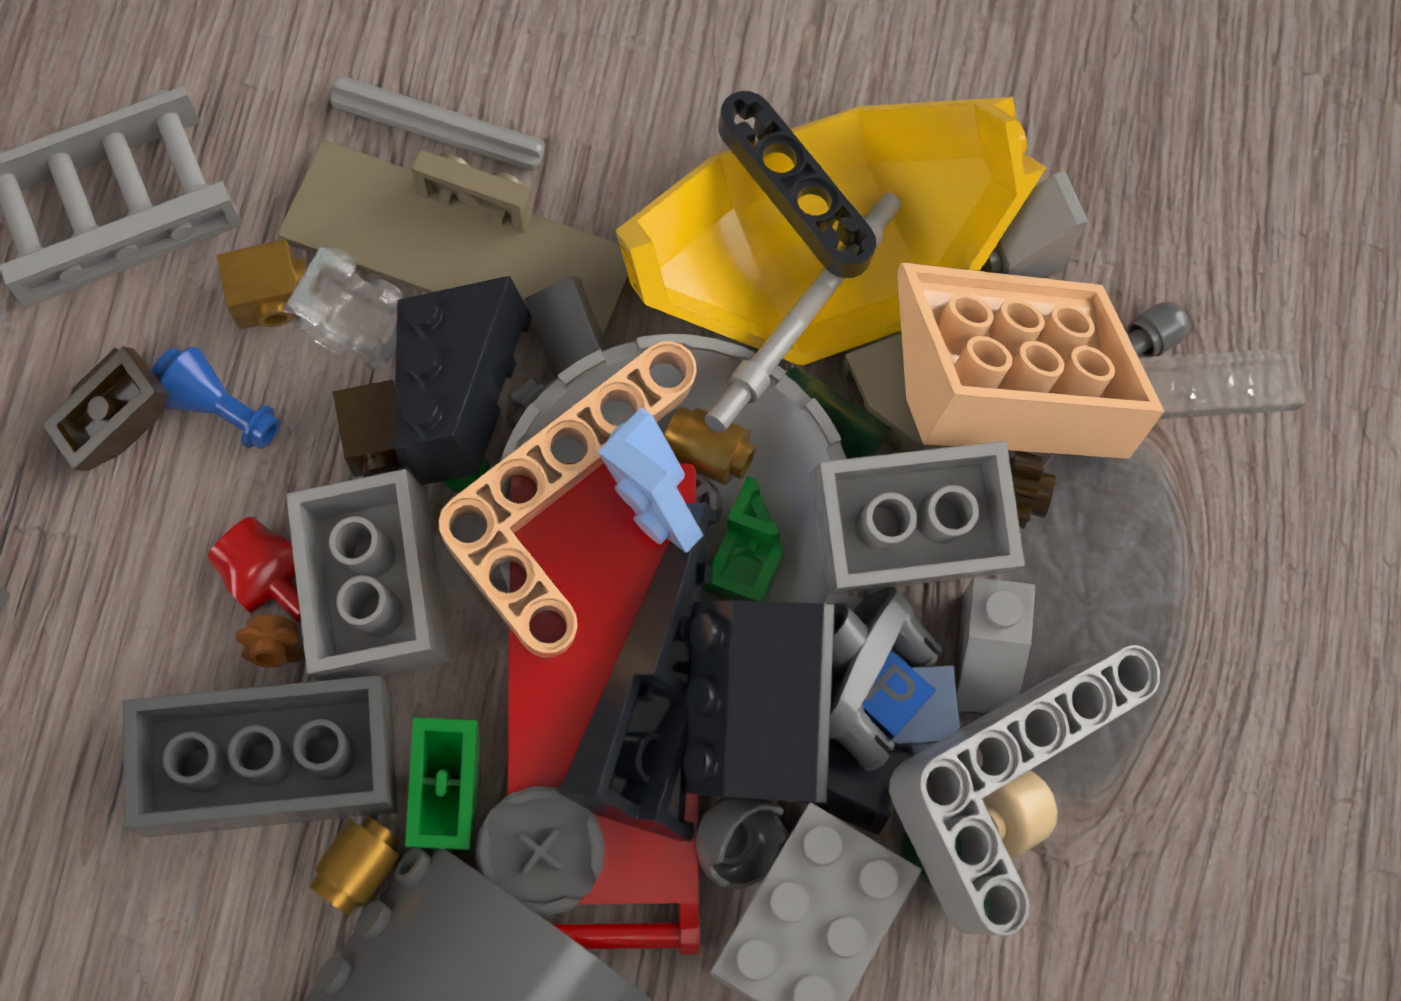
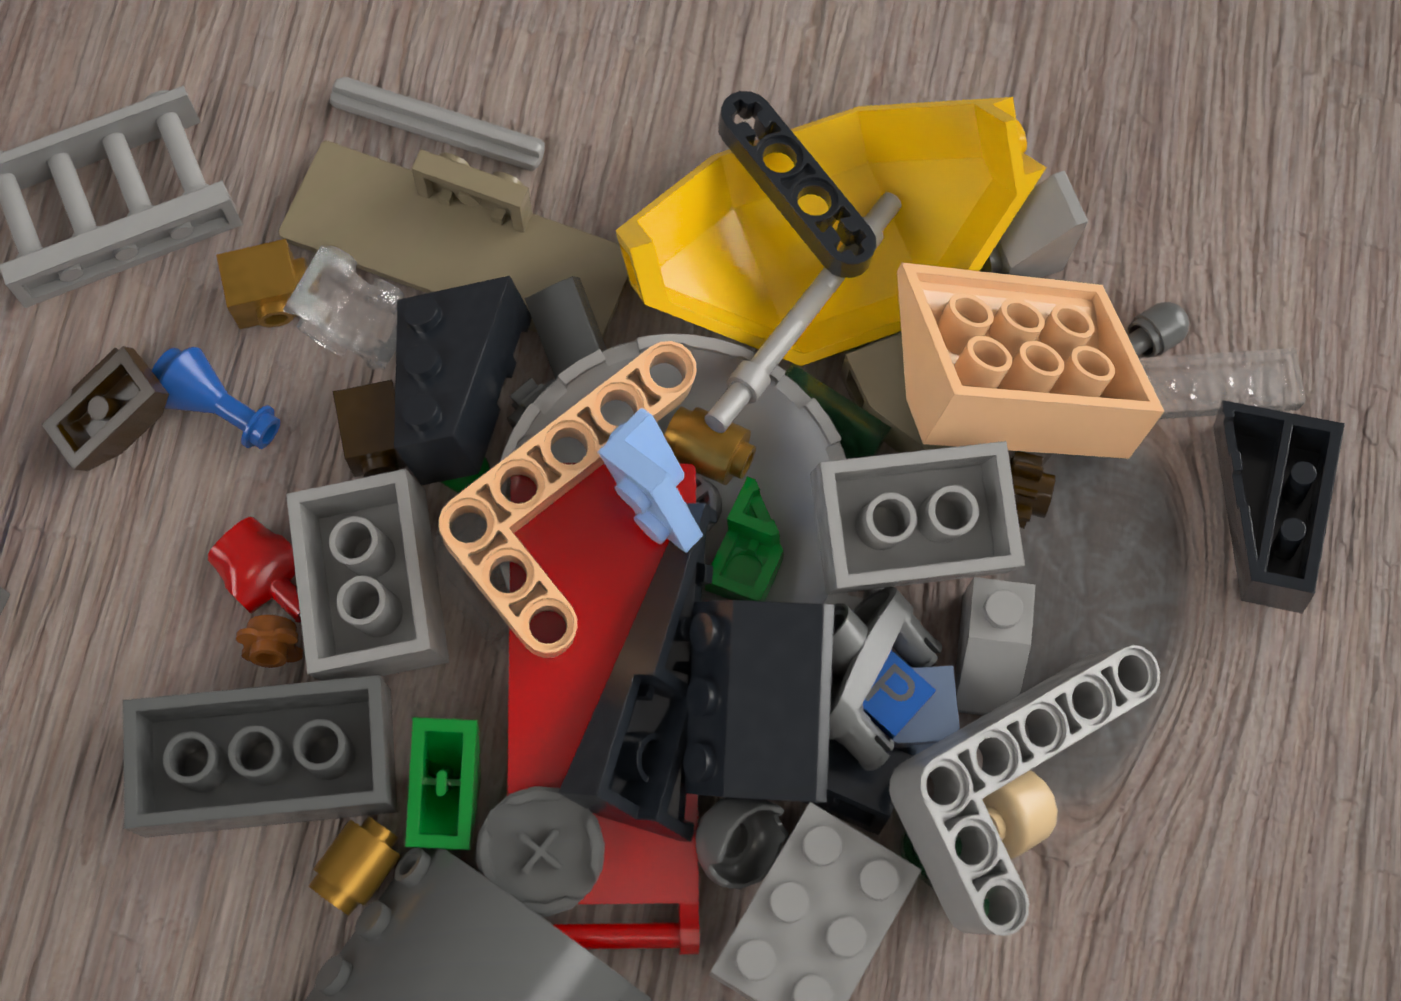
none -> black wedge [1213,400,1345,614]

